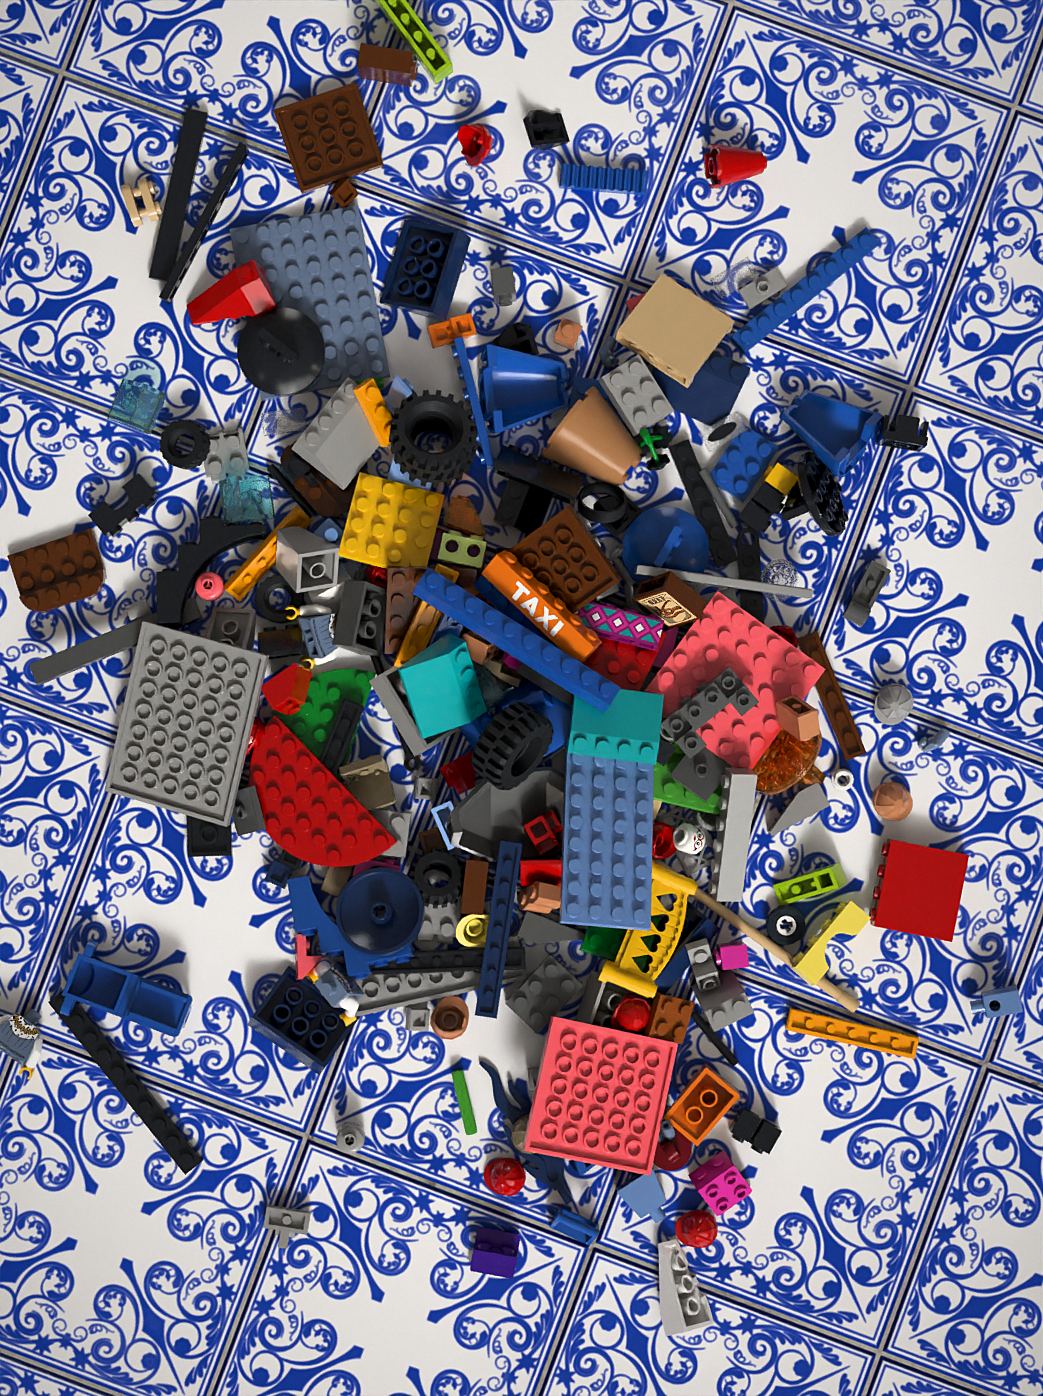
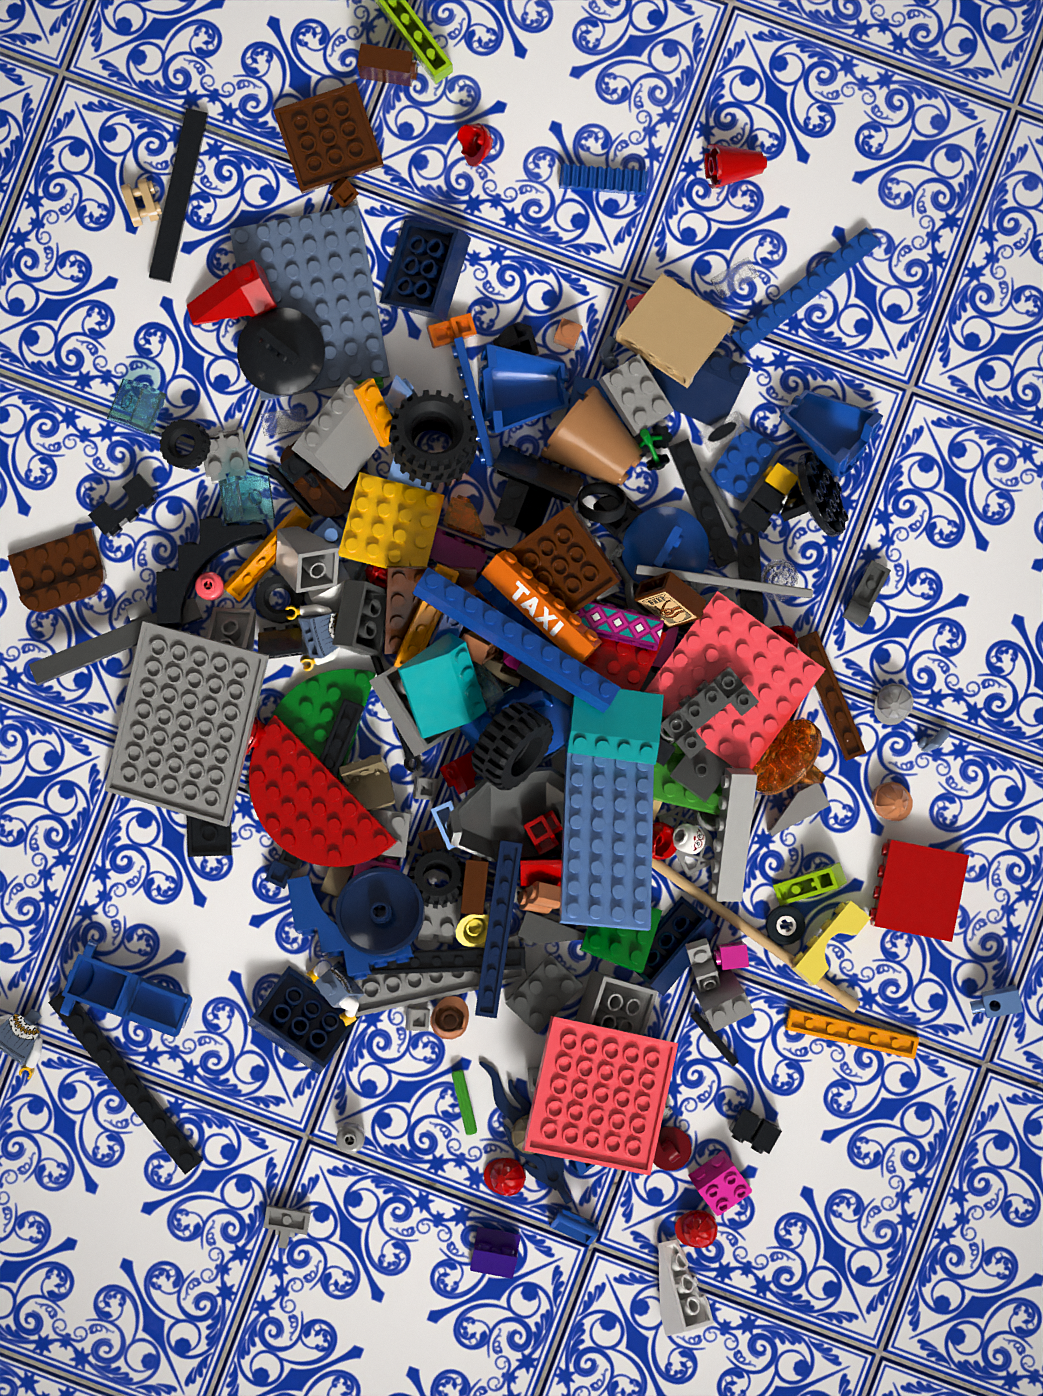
black tile [159,142,249,305] -> none
dark grey plate [232,786,266,836] -> none
red slope [261,662,312,715] -> none
coral slope [295,934,324,980] -> none
yellowish green brick [438,530,487,570] -> none
dark grey brick [490,266,516,307] -> none
black slope [523,110,570,151] -> none
yellow piece [597,859,698,998] -> none
red piece [610,993,650,1033] -> none
medium blue torso [616,1167,667,1223] -> none
dark orange plate [643,992,695,1044] -> none
sand blue arm [658,1120,675,1142] -> none
orange slope [663,1063,740,1146] -> none
light grey plate [738,267,787,310] -> none
nougat brick [775,695,820,741] -> none
white plate [831,769,854,791] -> none
black panel [876,415,929,452] -> none

